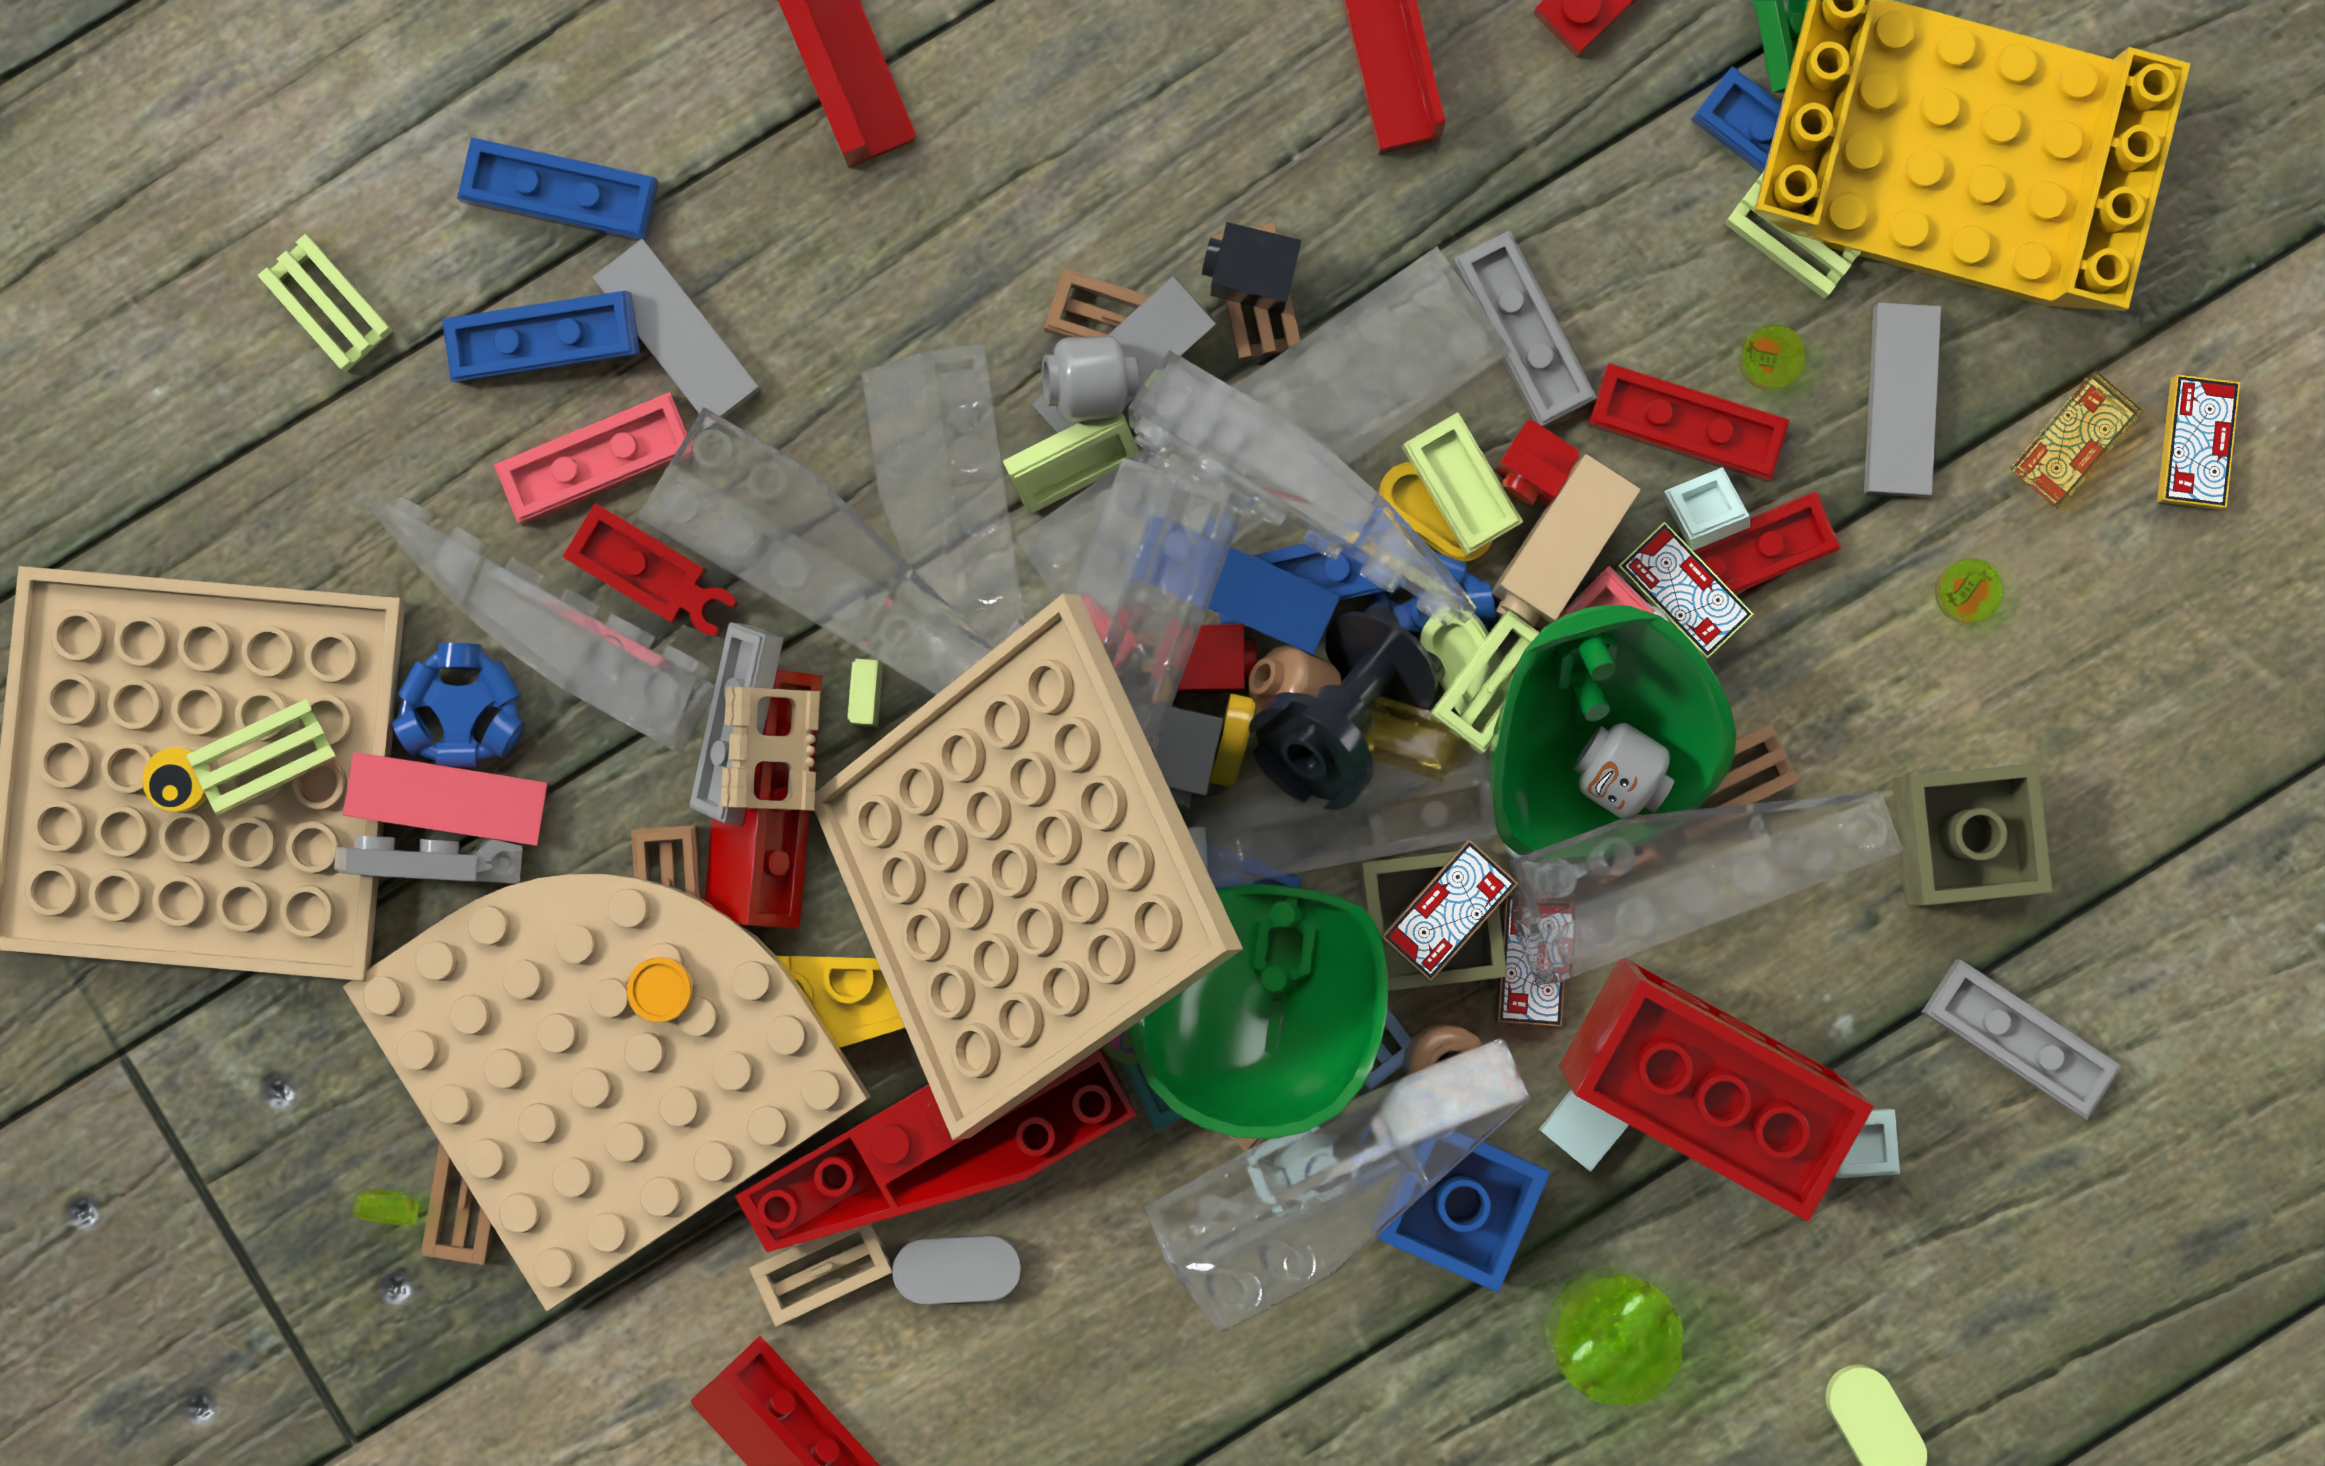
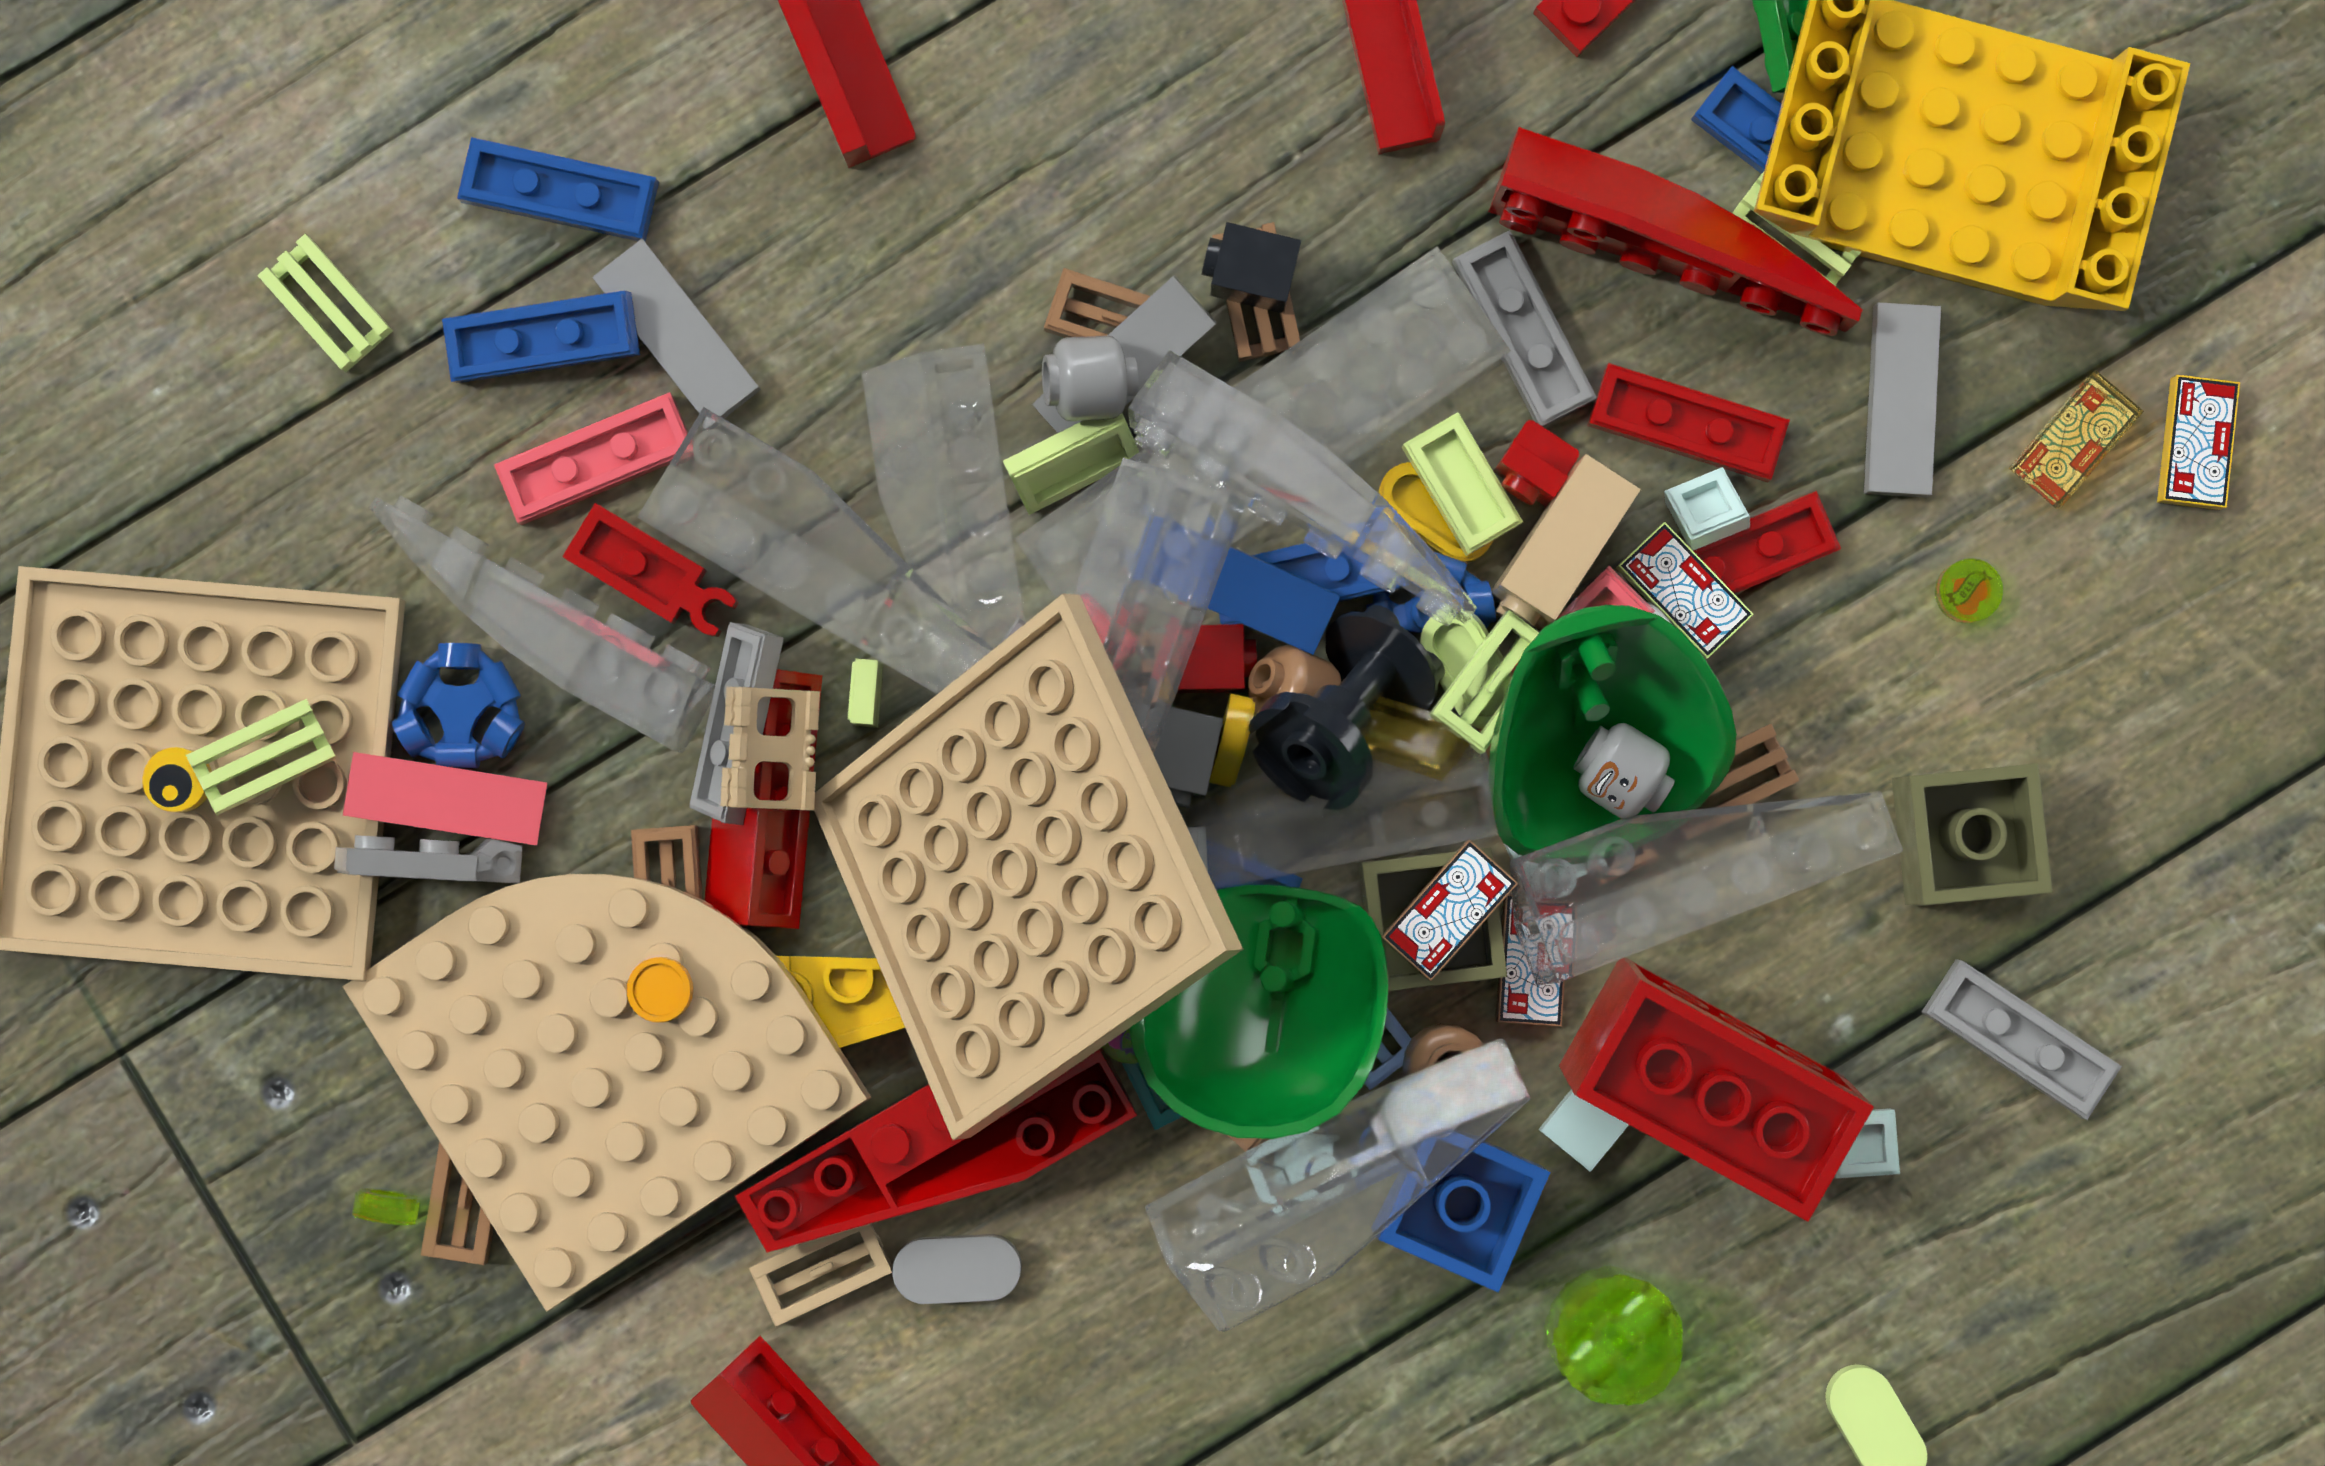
clear neon green tile [1738,324,1806,390] -> none
none -> red wedge [1488,127,1863,336]

